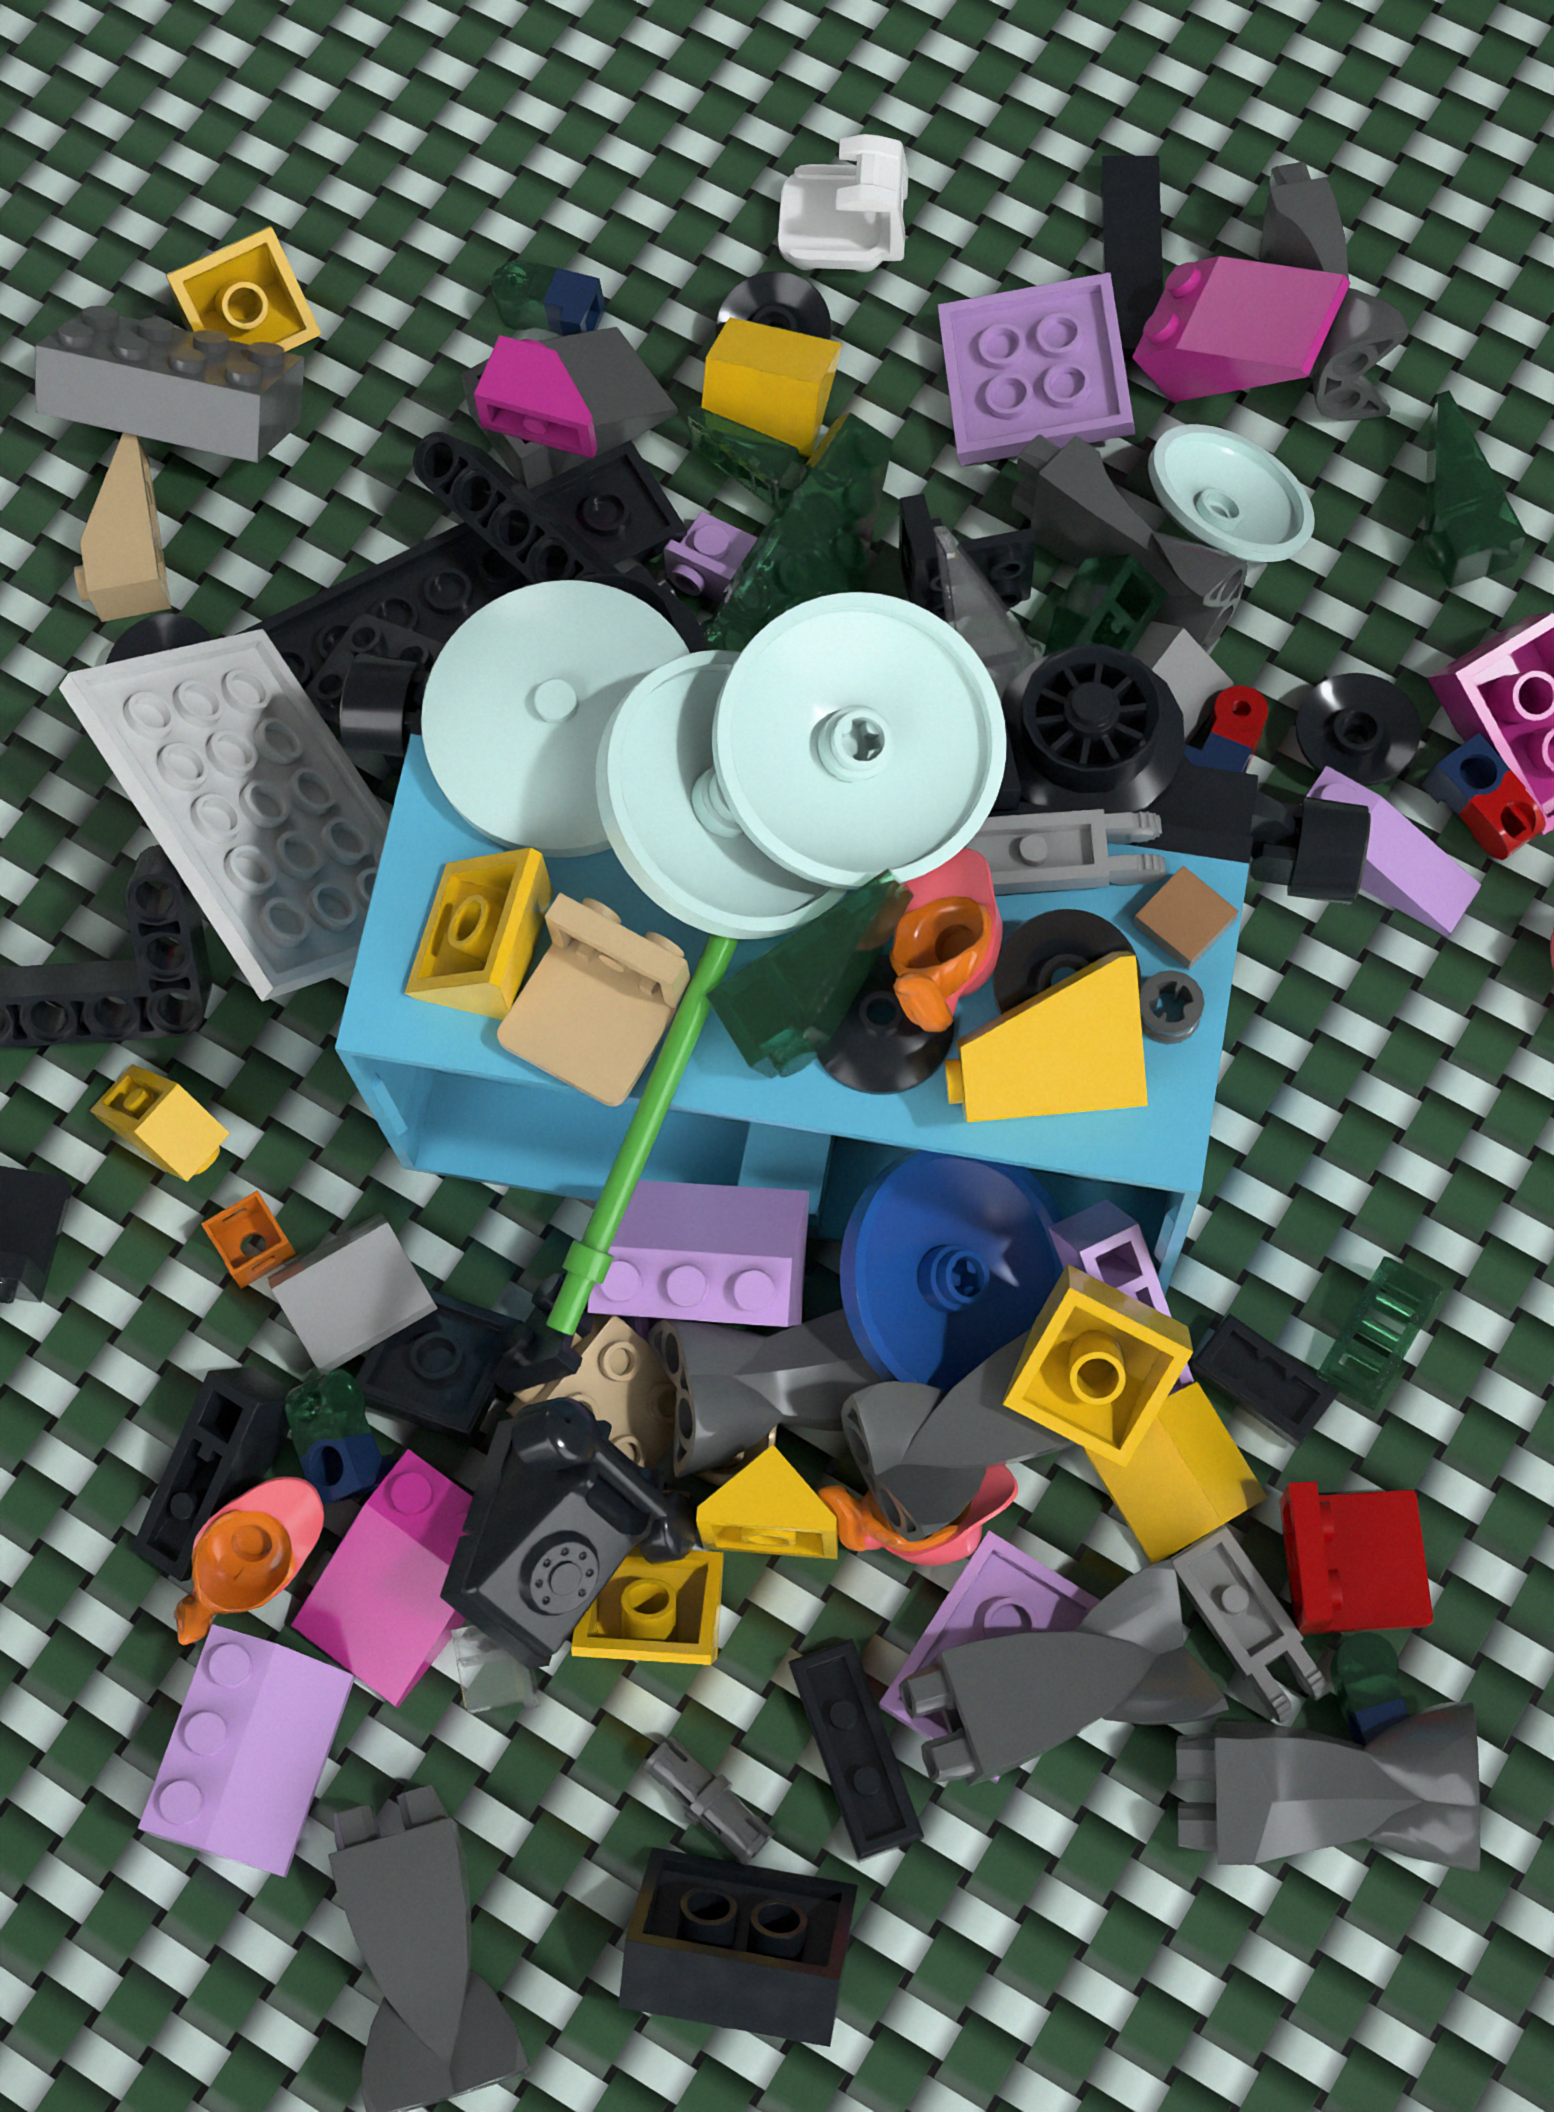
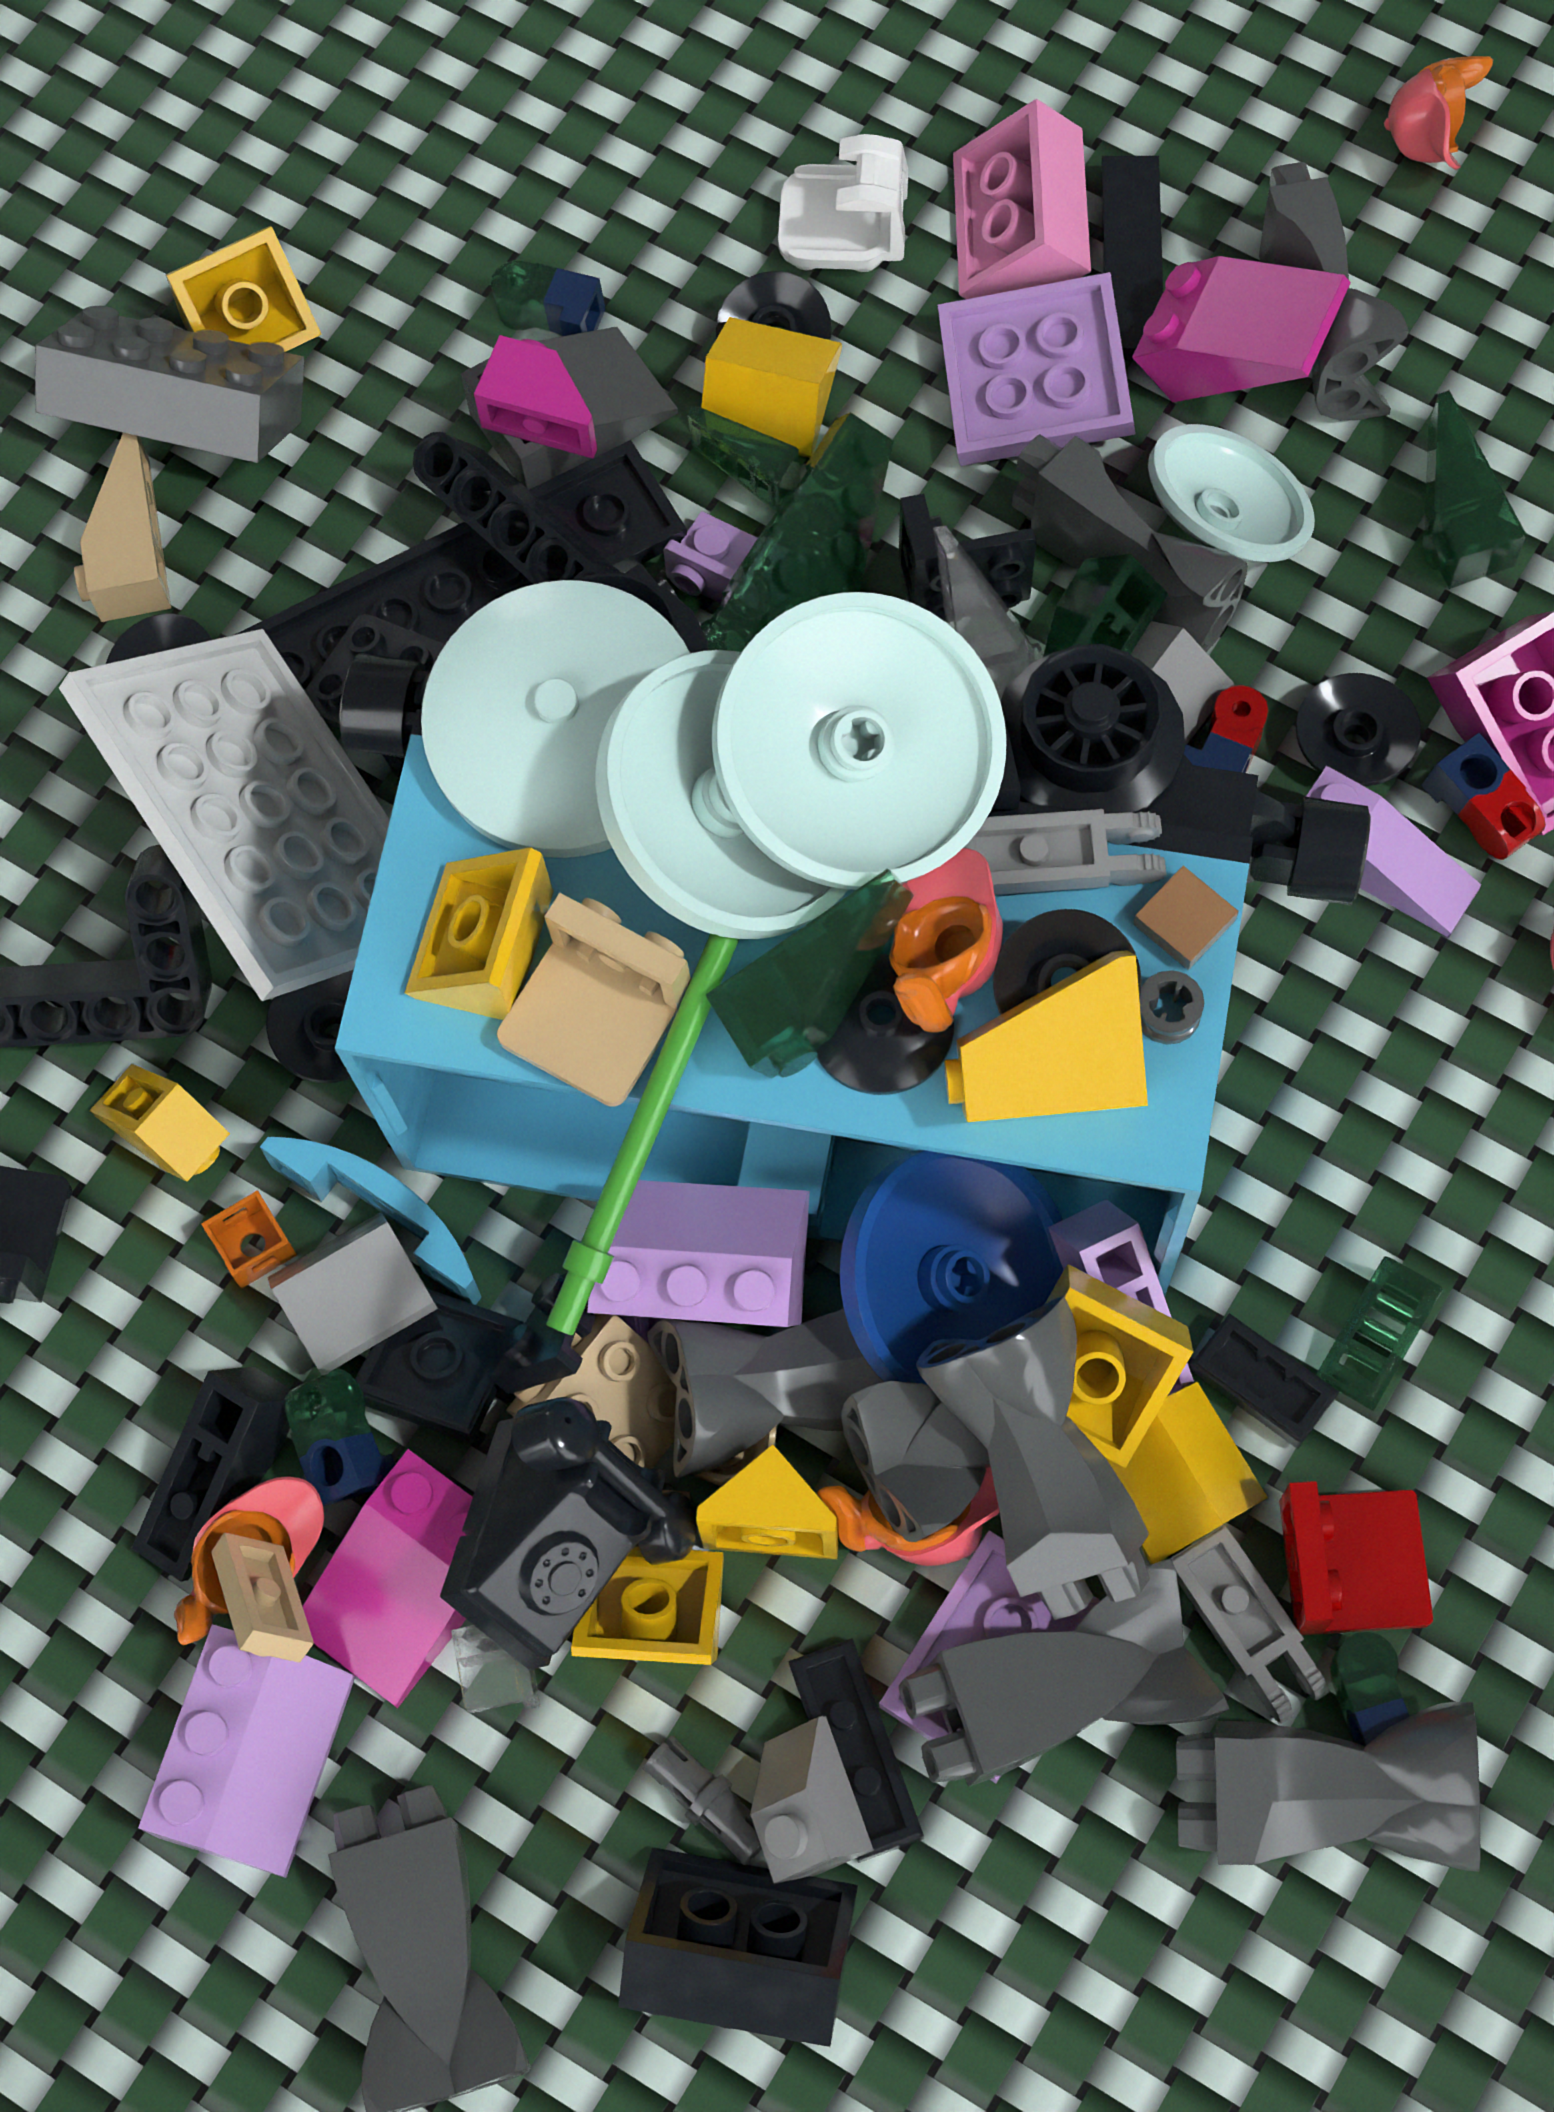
none -> tan plate [211,1532,314,1663]
none -> medium azure slope [260,1137,481,1305]
none -> black dish [266,970,354,1083]
none -> light grey slope [750,1716,873,1883]
none -> dark grey hips [916,1296,1150,1620]
none -> bright pink slope [953,99,1091,299]
none -> coral hair [1384,56,1493,170]

